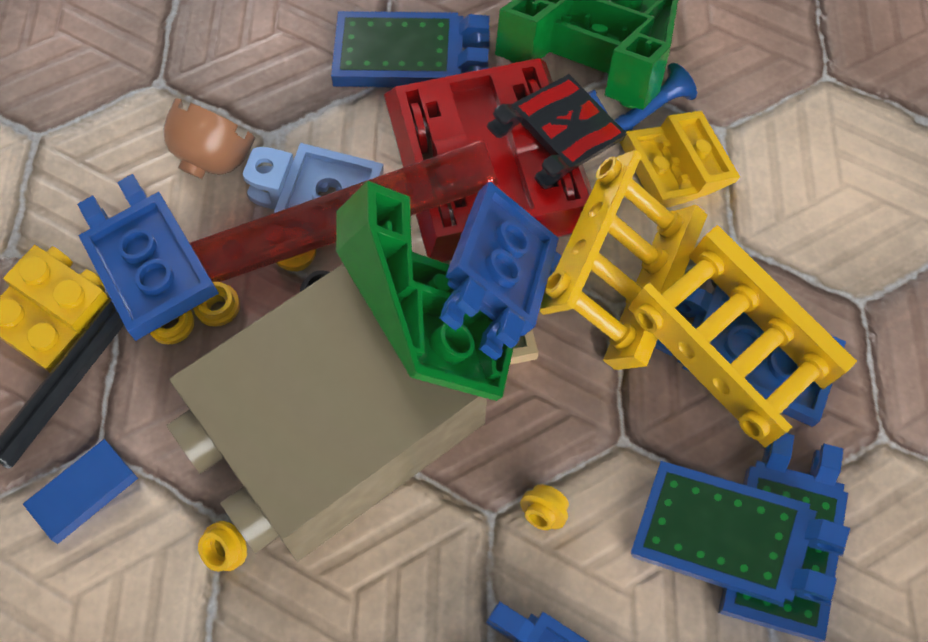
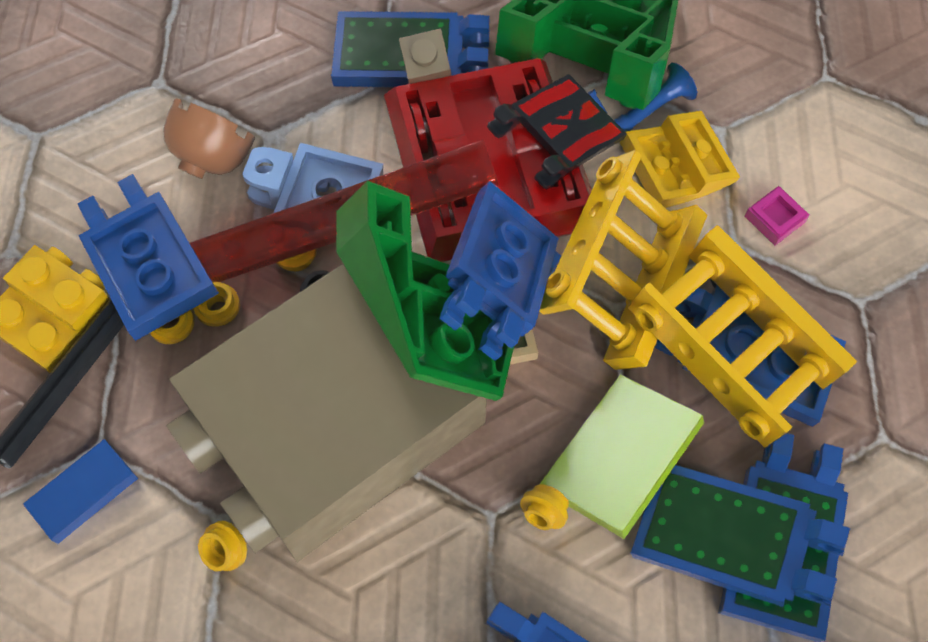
none -> dark tan brick [399,28,451,84]
none -> tile [540,374,704,539]
none -> dark pink tile [745,186,810,246]

